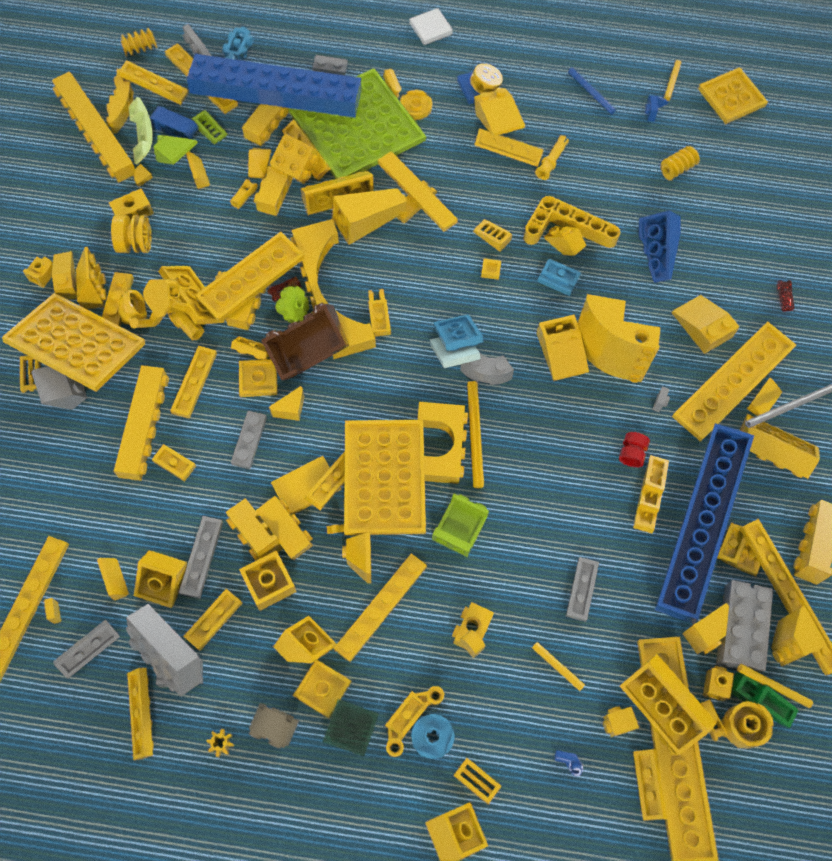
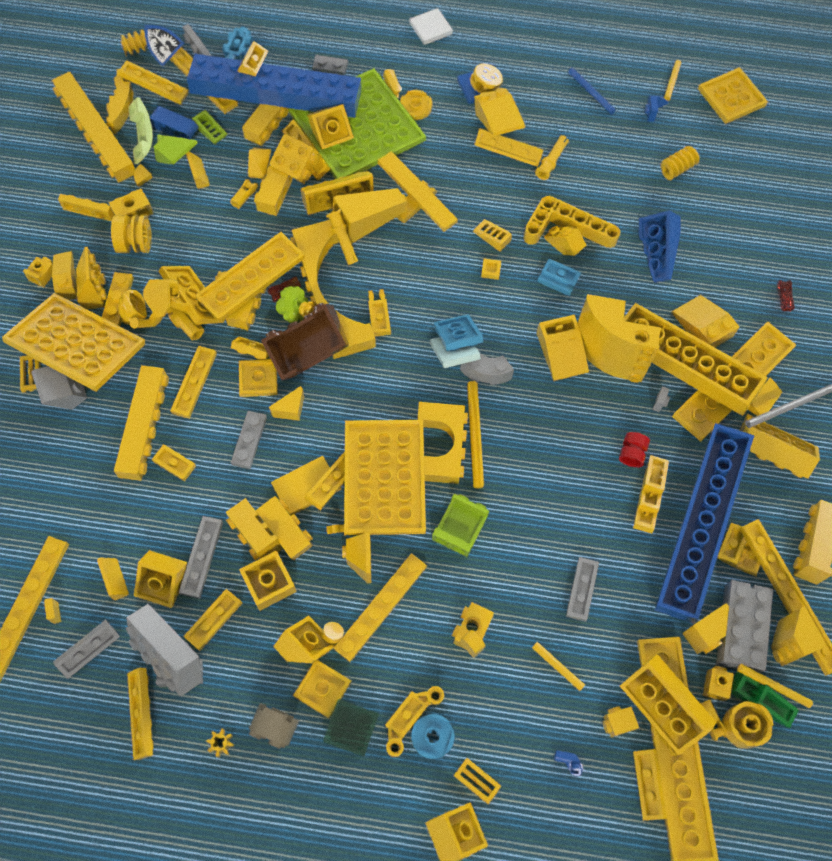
none -> yellow plate [58,194,114,222]
none -> shield [145,25,184,67]
none -> yellow slope [237,41,268,76]
none -> yellow plate [299,301,314,317]
none -> yellow slope [307,104,354,149]
none -> yellow tile [322,622,344,644]
none -> yellow pin [326,209,358,265]
none -> yellow brick [623,303,768,416]

